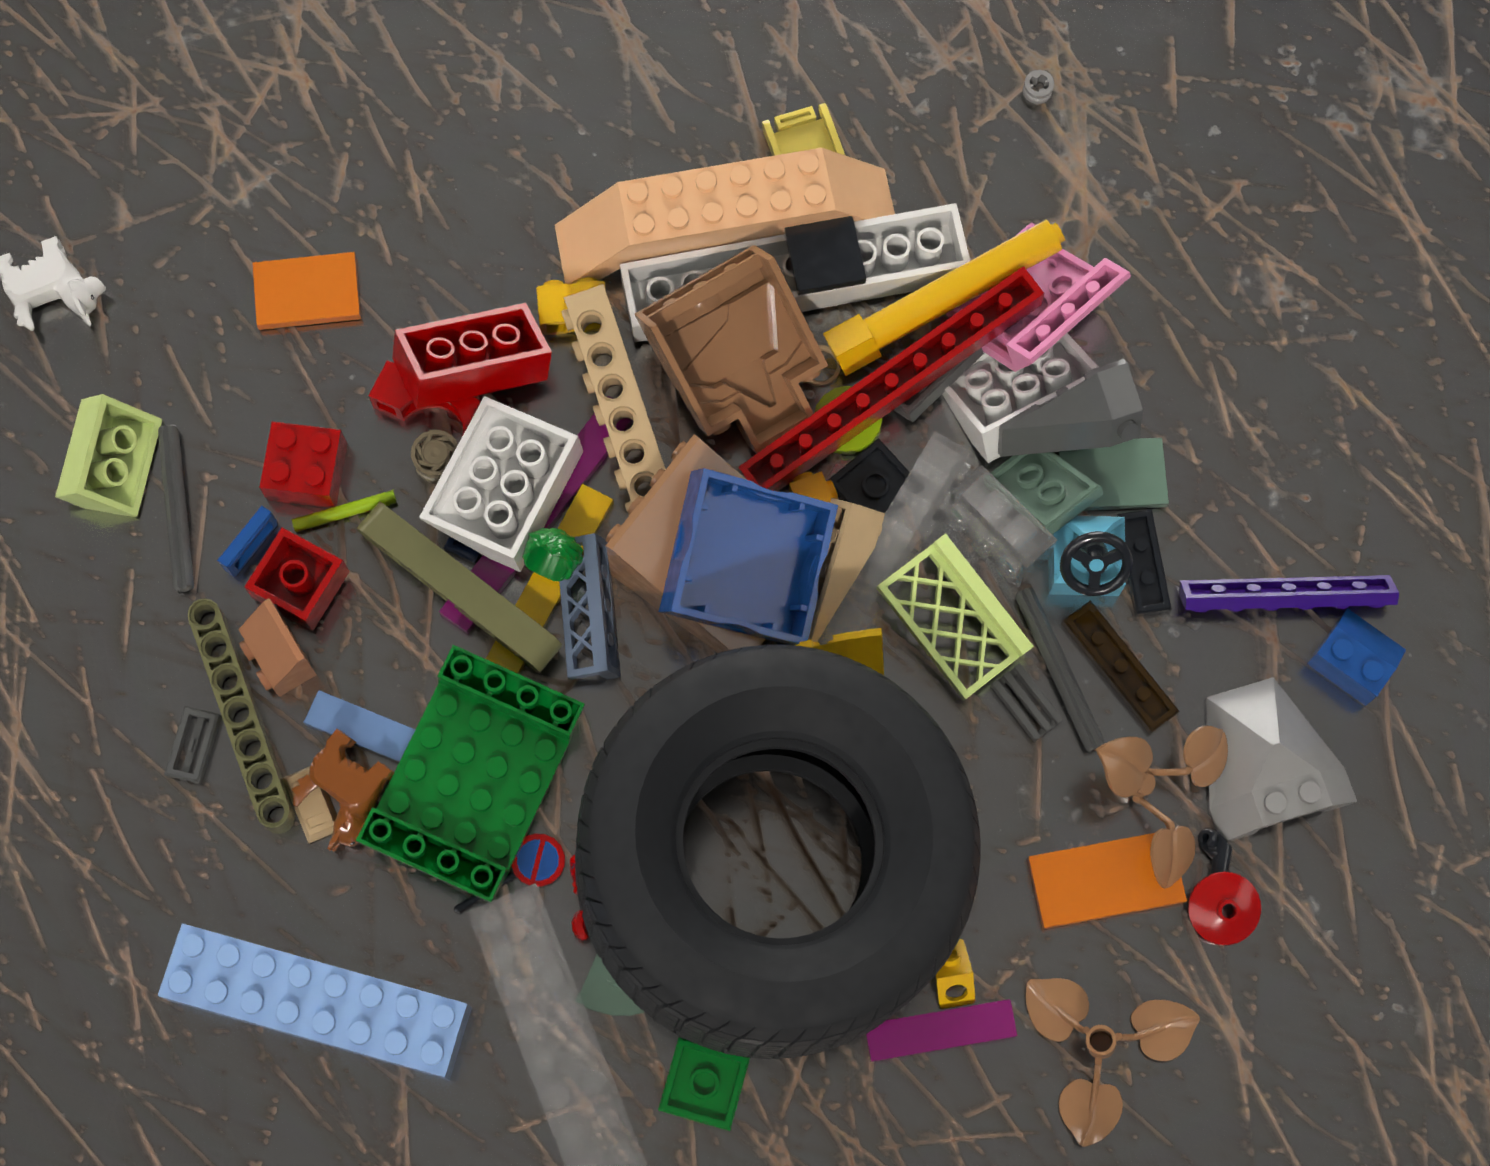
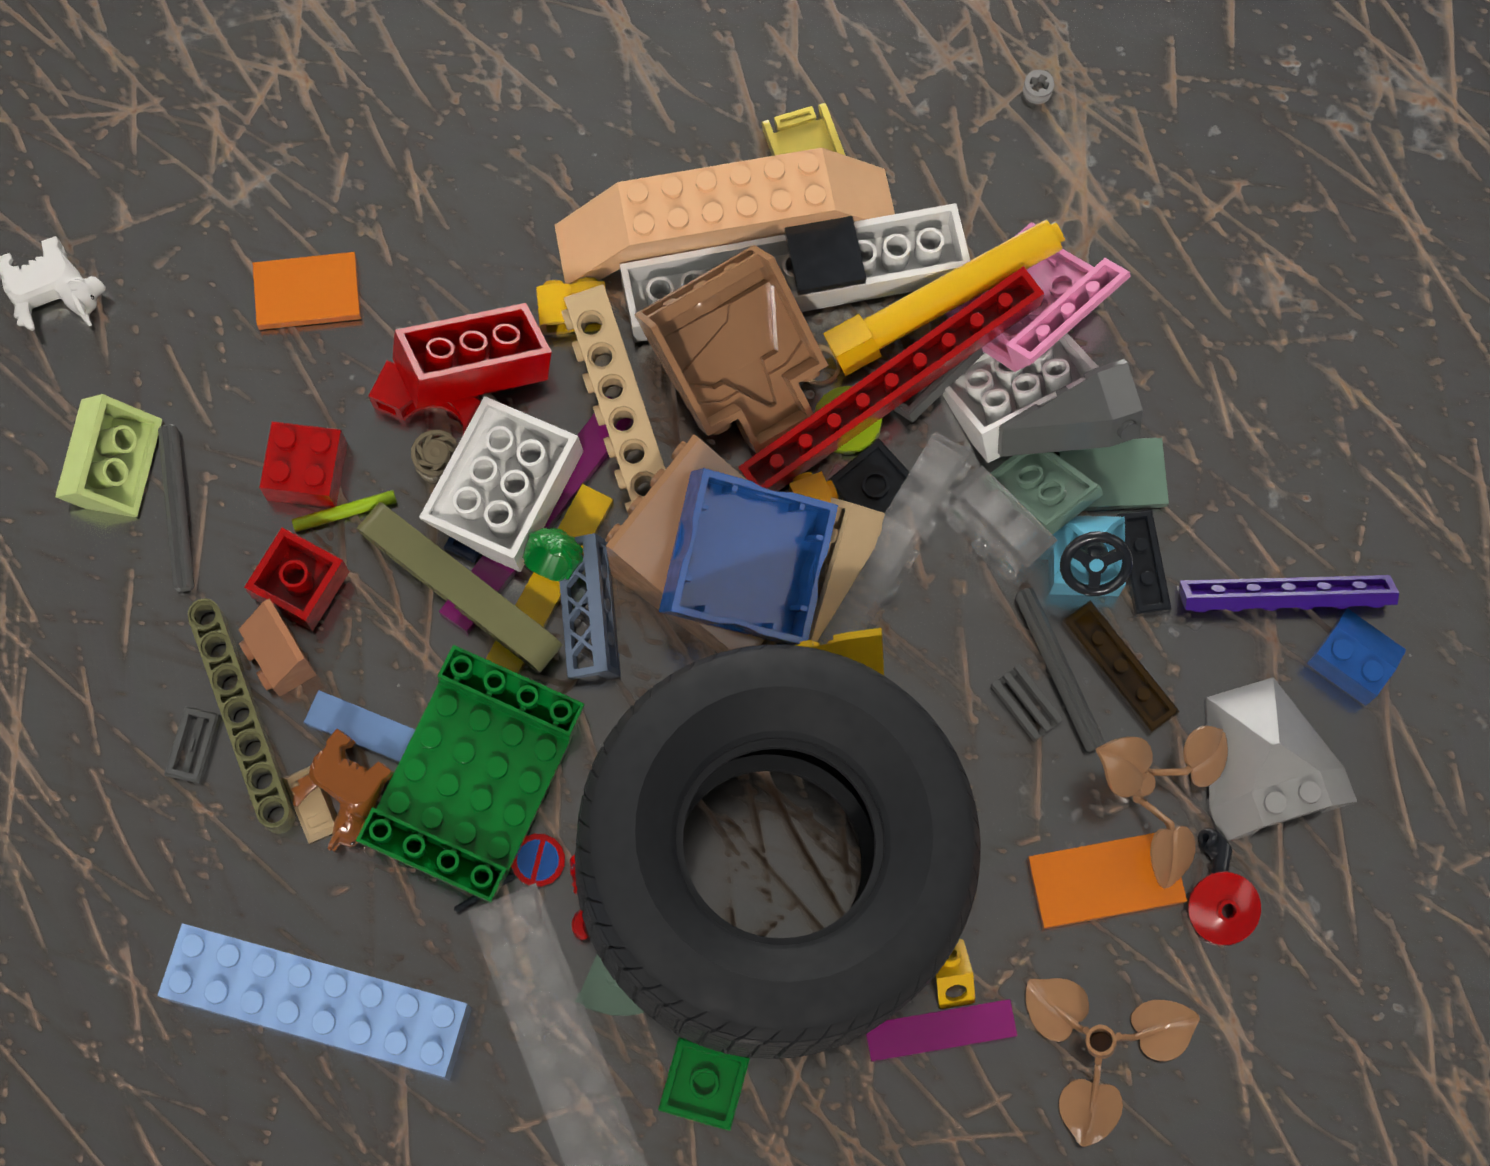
blue tile [217,506,278,577] -> none
yellowish green fence [875,533,1034,701] -> none

